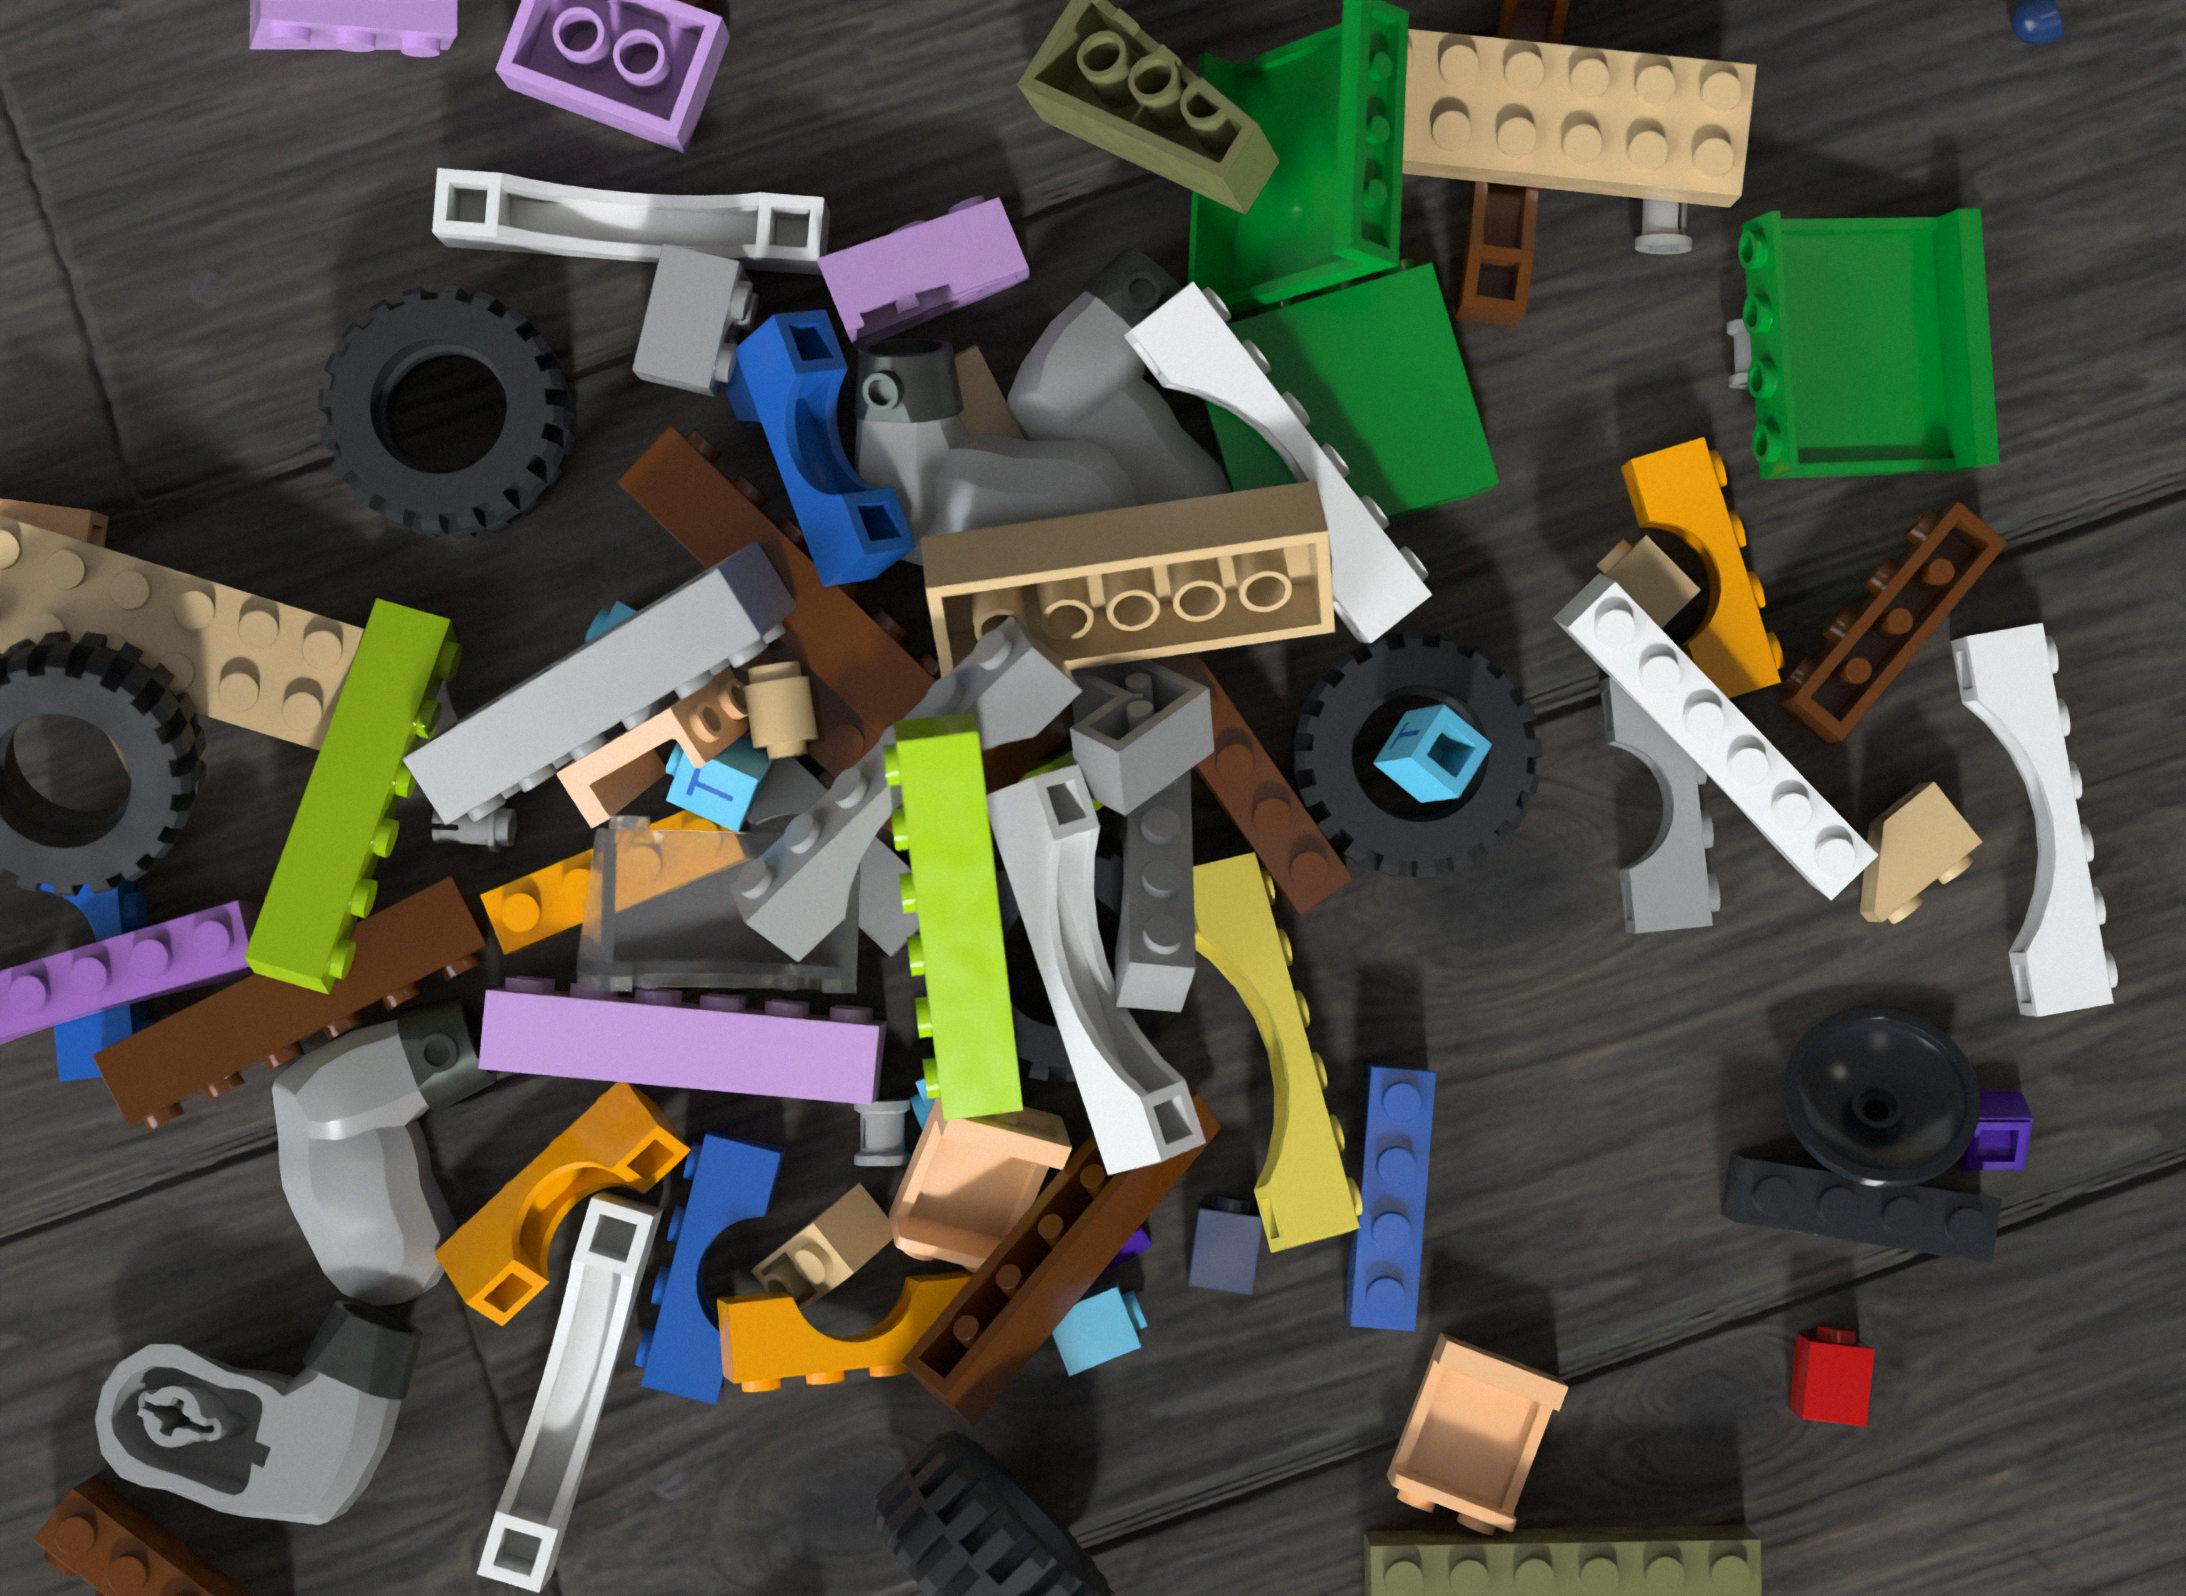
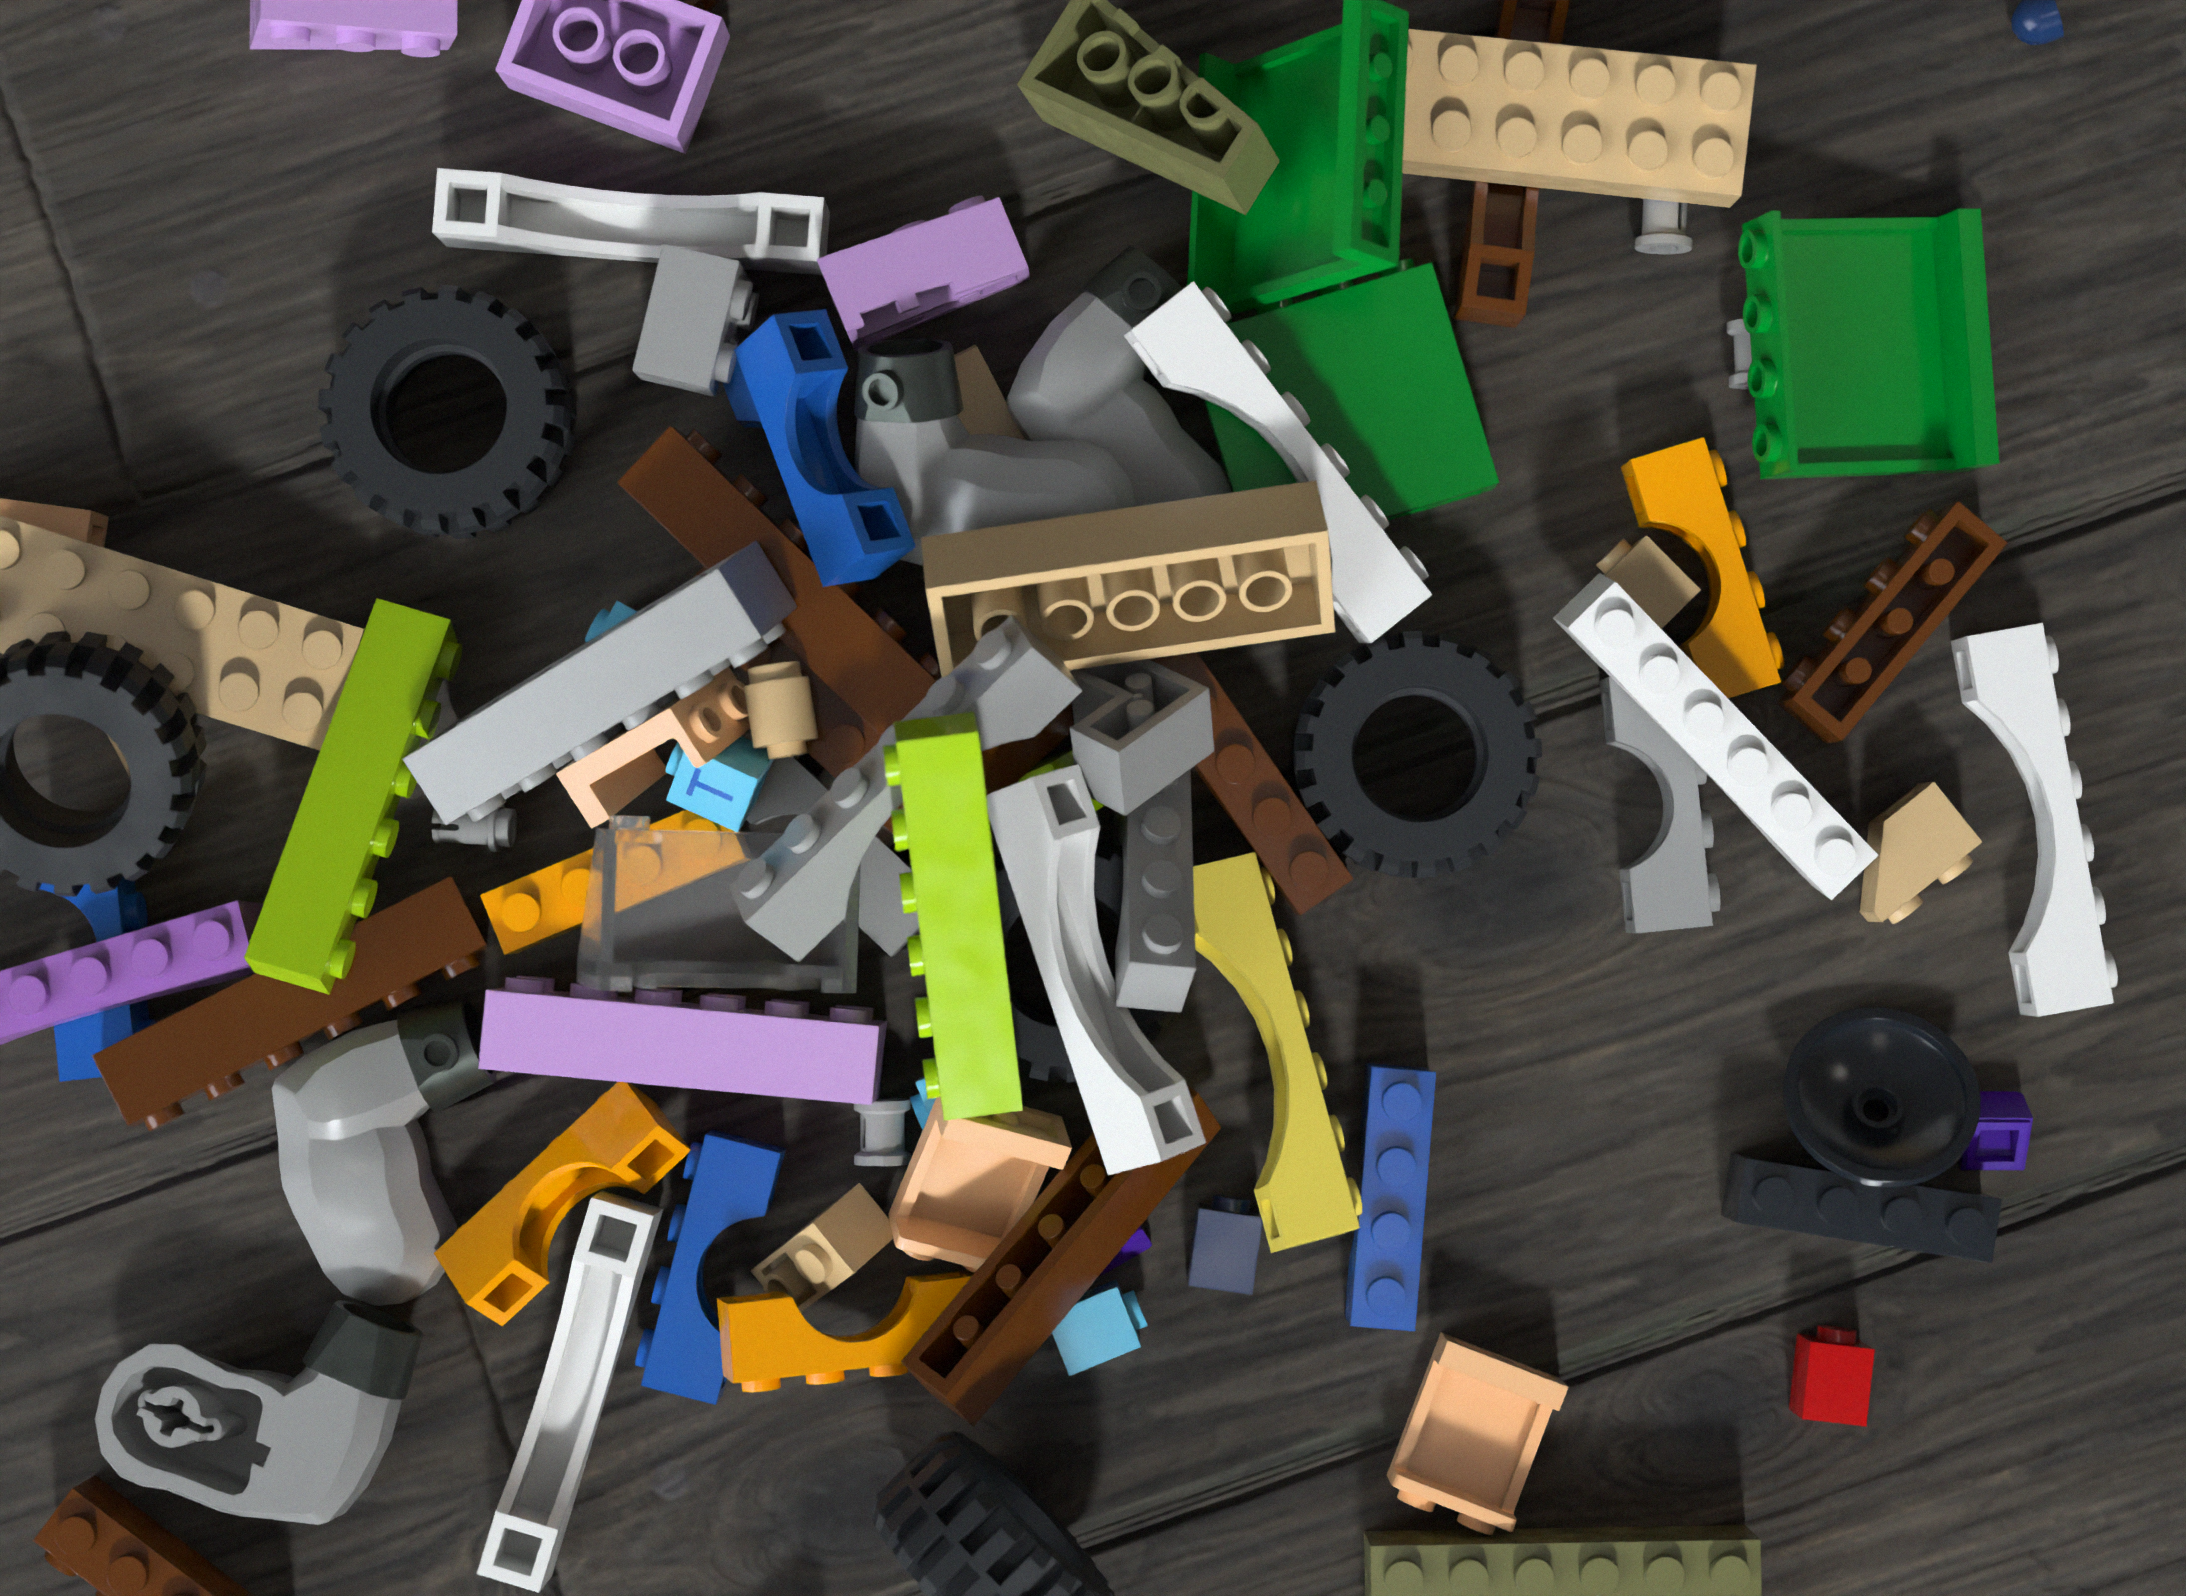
medium azure brick [1373,704,1492,803] -> none

